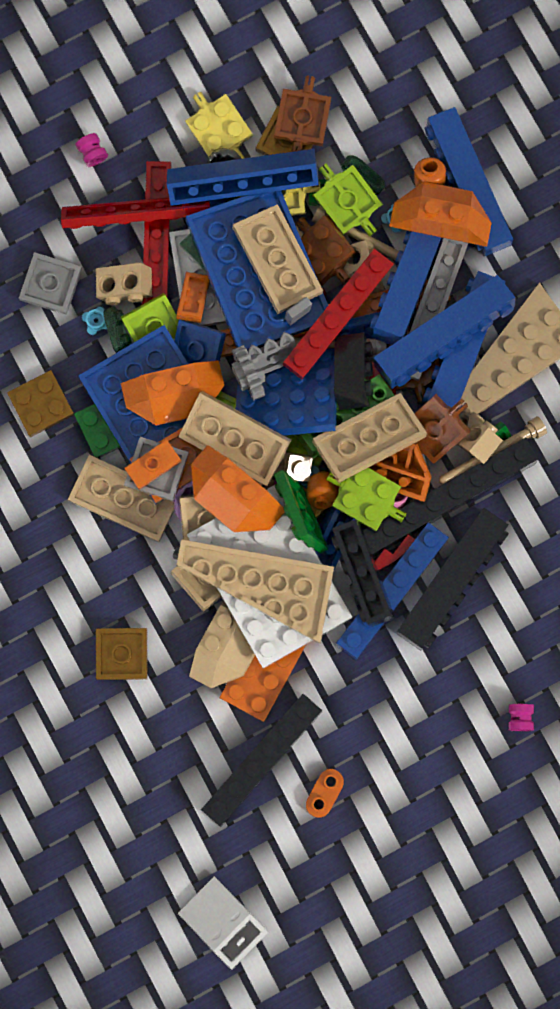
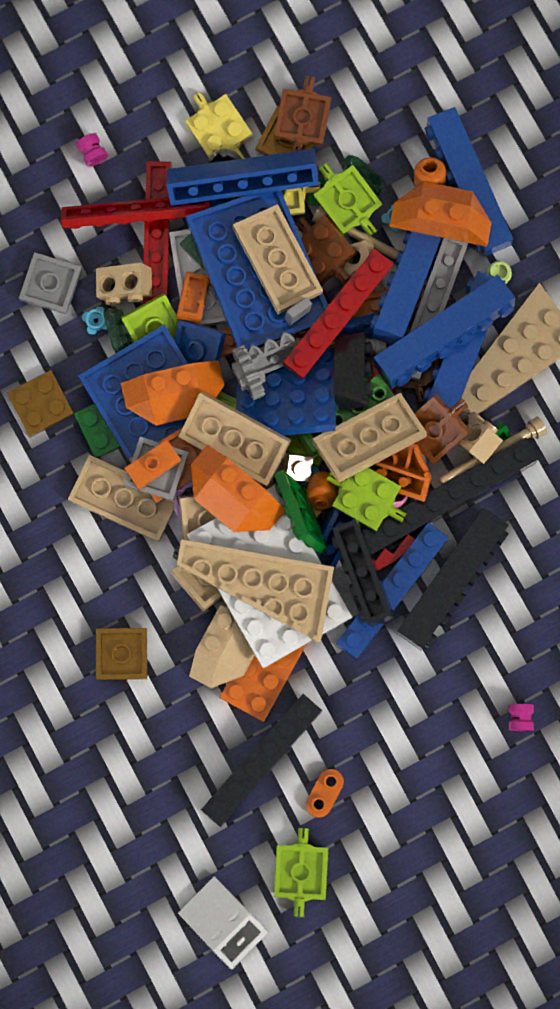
none -> lime plate [274,828,328,917]
none -> yellowish green plate [487,261,512,284]

